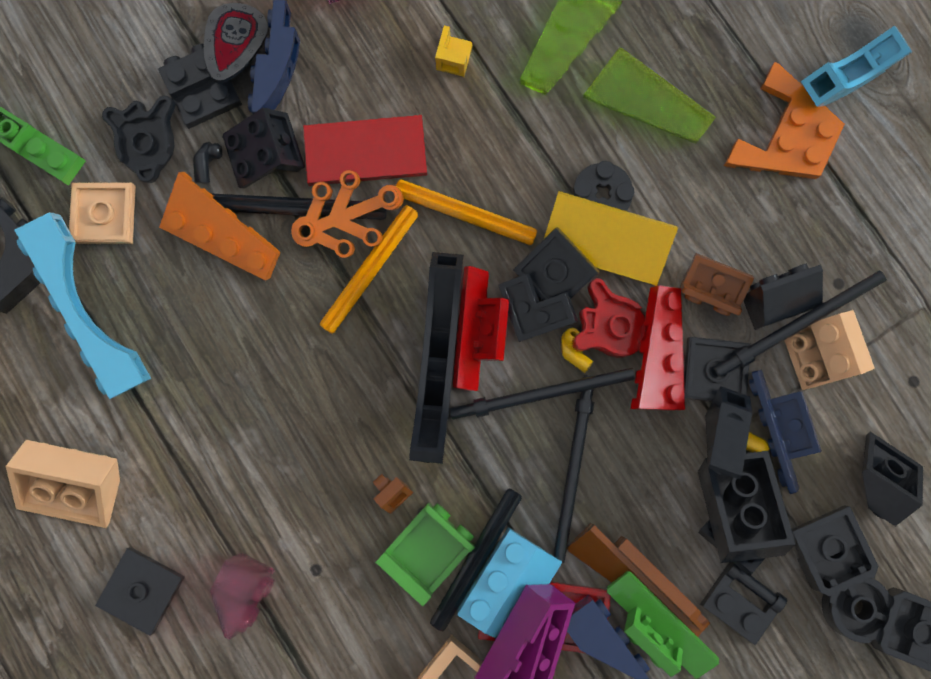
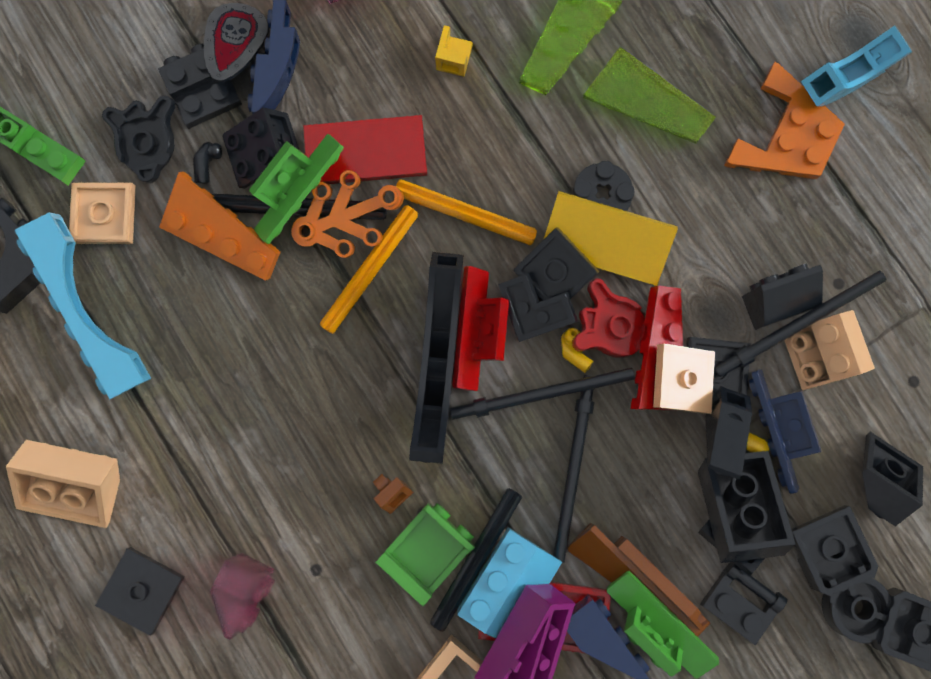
dark orange bracket [680,253,754,316] -> none
none -> bright green bracket [249,134,344,244]
none -> light nougat plate [653,344,715,414]

